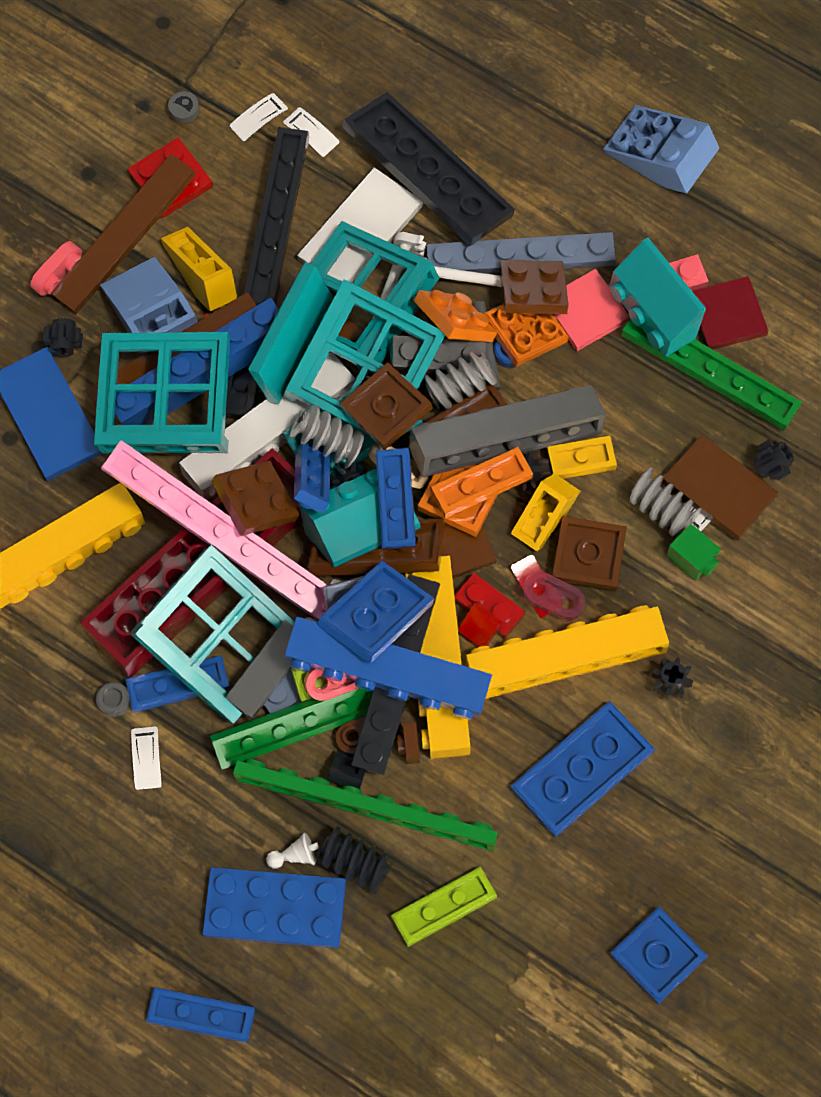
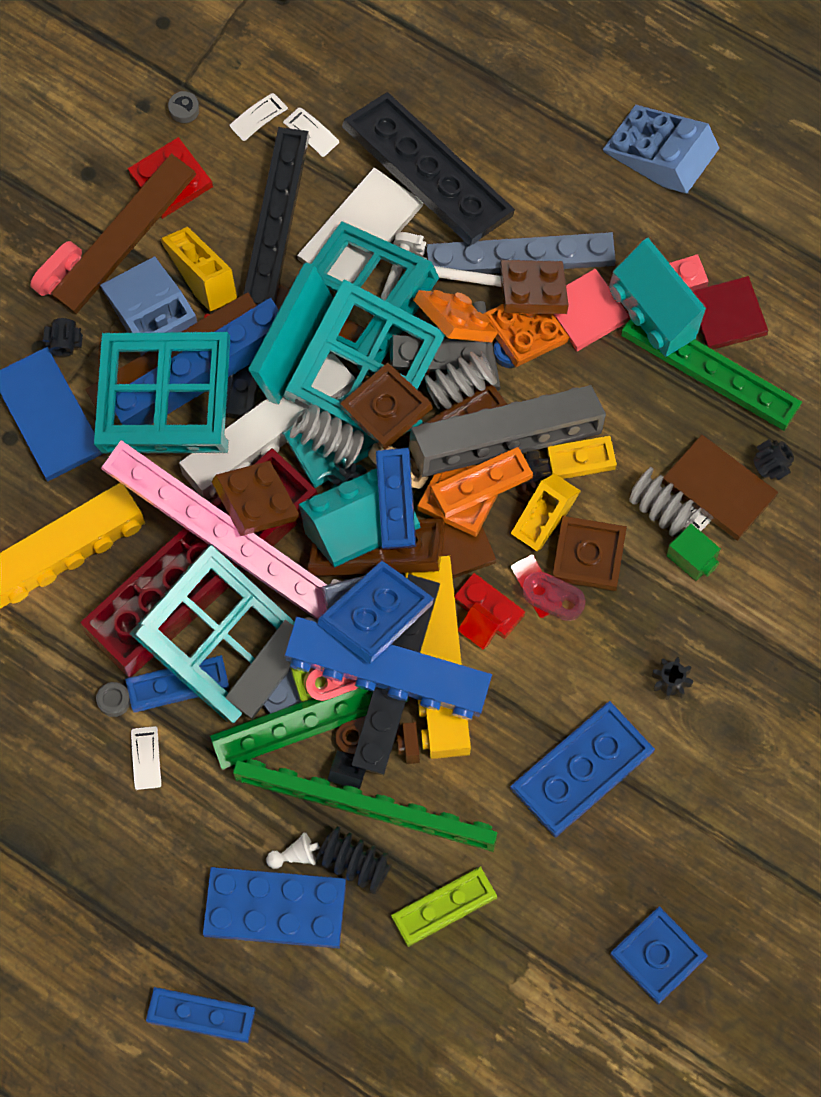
blue plate [294,442,330,514] -> none
yellow brick [466,605,669,699] -> none

